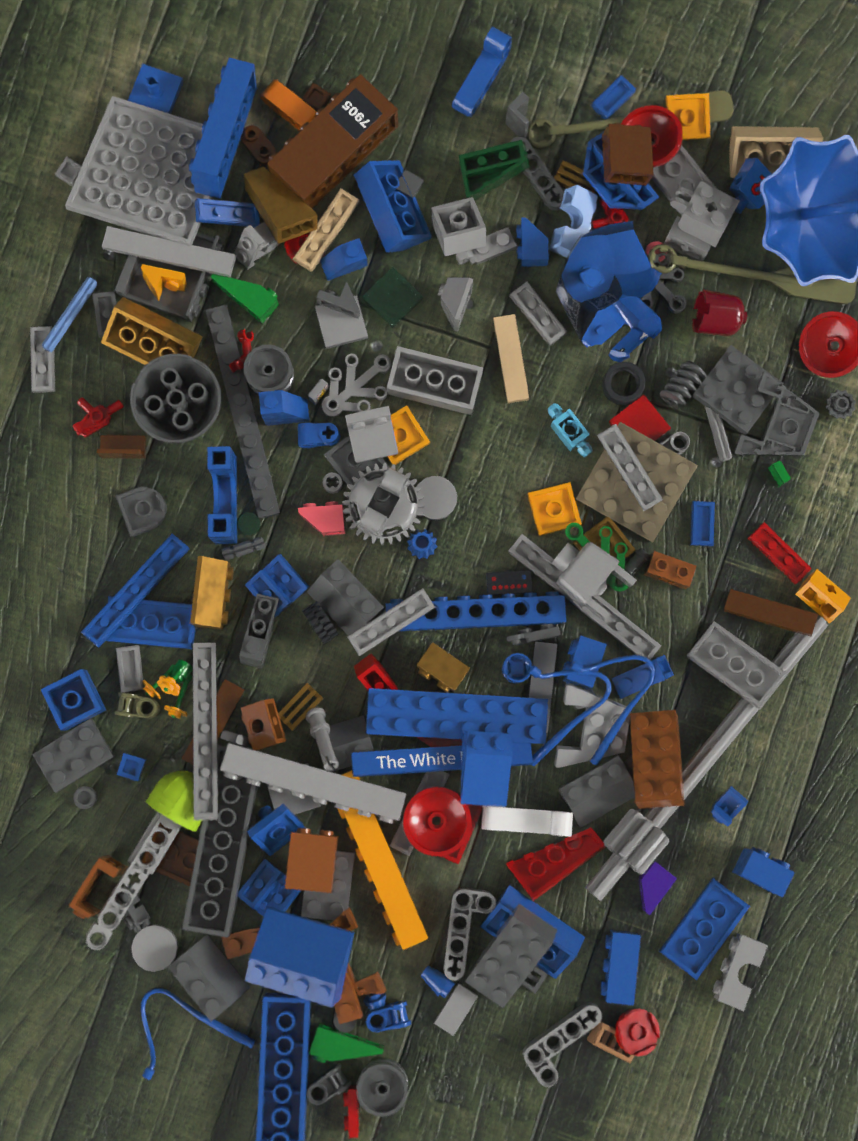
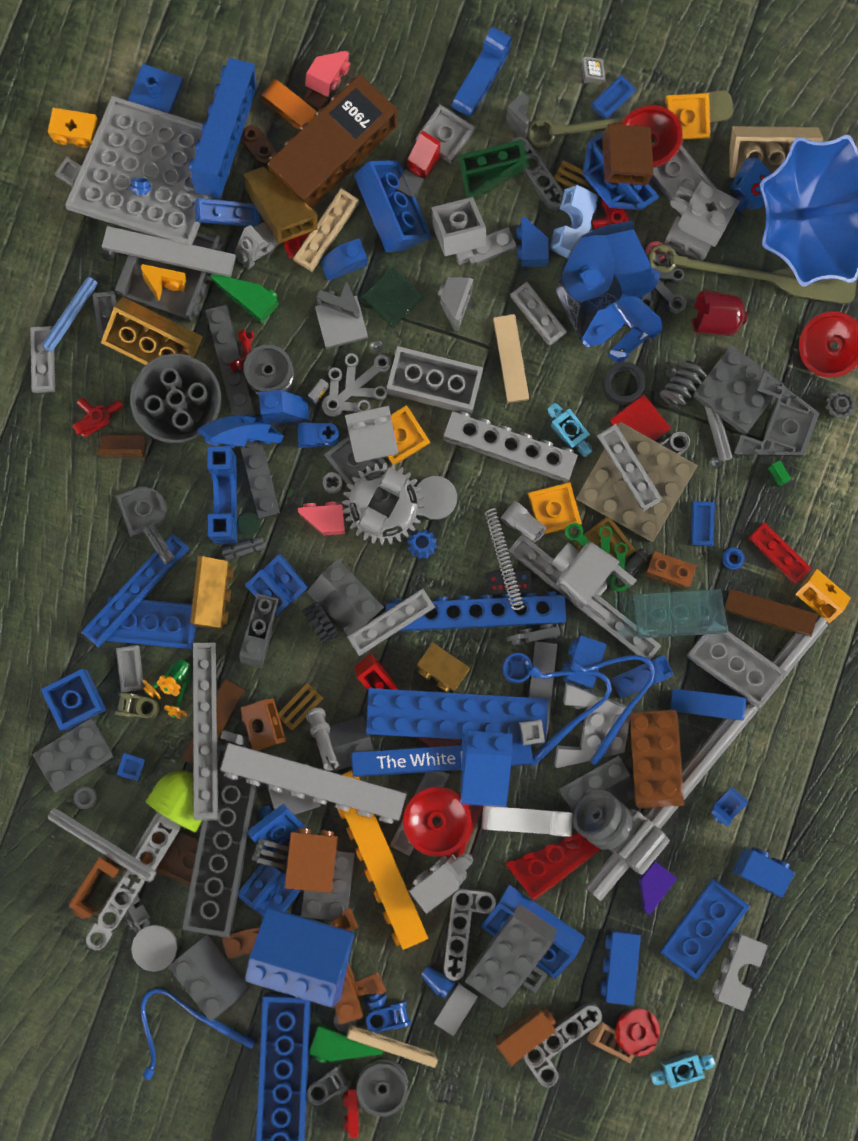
none -> light orange brick [48,108,100,148]
none -> light grey axle [48,808,156,882]
none -> blue plate [129,178,152,195]
none -> dark grey axle [143,524,175,564]
none -> blue slope [198,415,284,448]
none -> dark grey tile [251,838,290,870]
none -> coral slope [305,51,350,97]
none -> tan tile [347,1025,438,1068]
none -> slope [408,130,441,179]
none -> light grey hinge [409,853,473,914]
none -> light grey tile [416,105,475,164]
none -> light grey brick [443,411,578,483]
none -> light grey piece [485,508,524,610]
none -> dark orange brick [495,1005,556,1066]
none -> light grey piece [500,501,546,543]
none -> light grey tile [518,719,545,745]
none -> dark grey wheel [573,790,633,850]
none -> slope [581,57,605,83]
none -> clear light blue tile [632,589,728,639]
none -> medium azure piece [650,1051,715,1088]
none -> blue slope [670,689,746,721]
none -> blue plate [722,547,745,570]

